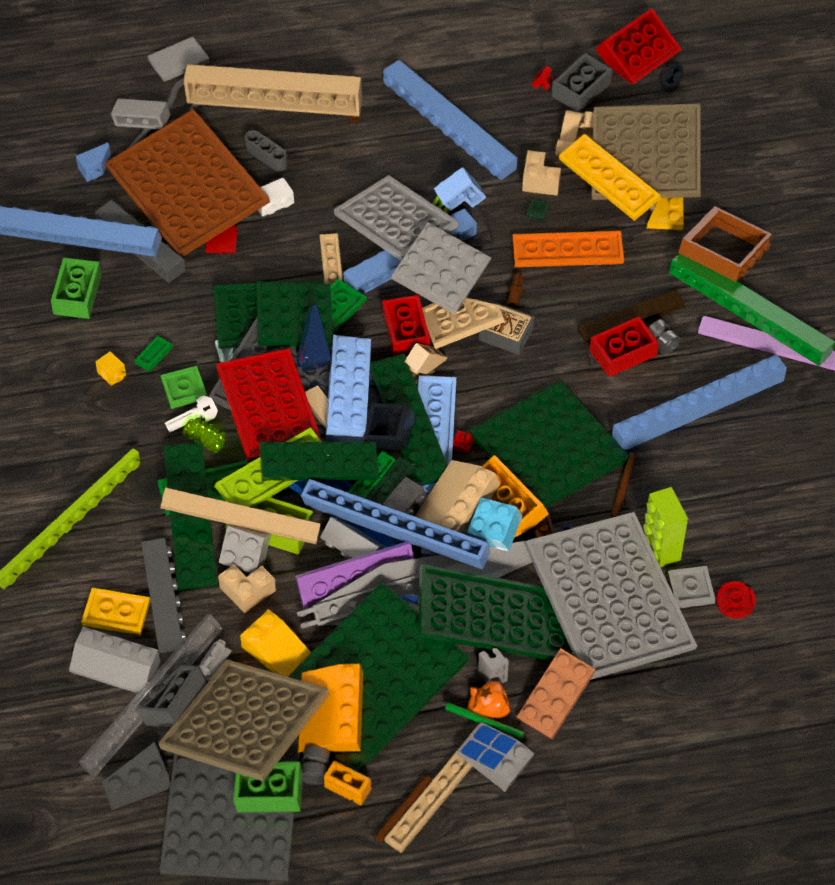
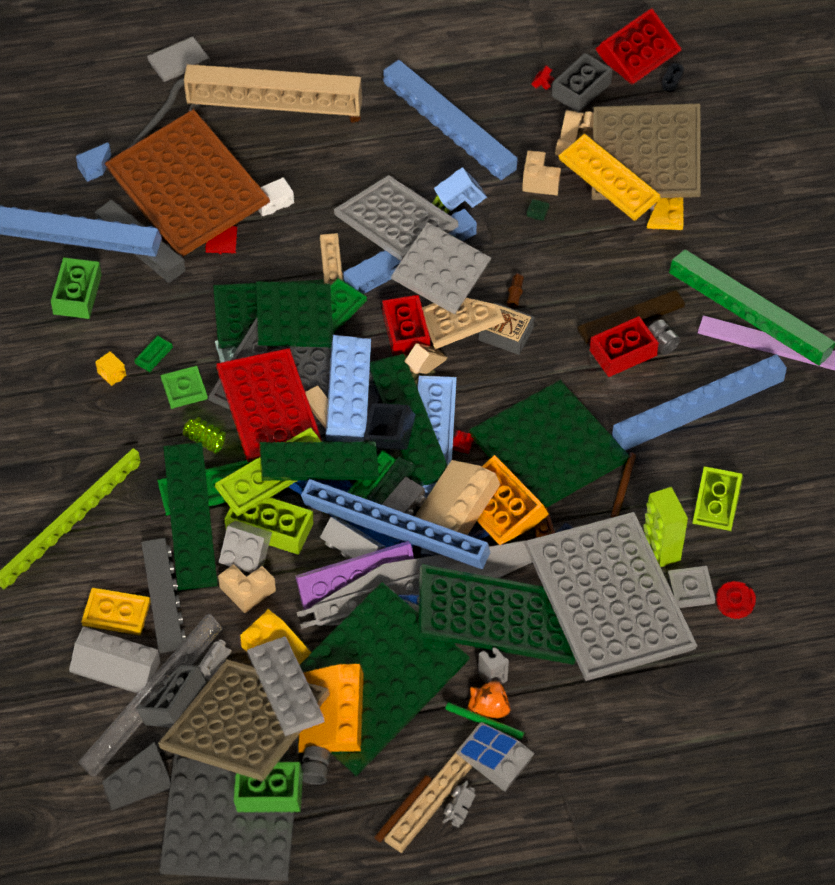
light grey brick [111,99,170,129] -> none
tan tile [160,488,320,544] -> none
white piece [165,395,218,432] -> none
dark grey beam [245,130,287,171] -> none
dark blue slope [297,305,331,372] -> none
light orange brick [324,761,371,805] -> none
medium azure brick [467,498,522,551] -> none
orange plate [512,231,624,267] -> none
nougat plate [517,648,596,740] -> none
dark orange window [679,206,772,282] -> none
none -> light grey plate [247,636,325,736]
none -> light grey hinge [443,781,475,827]
none -> lime slope [693,467,743,531]

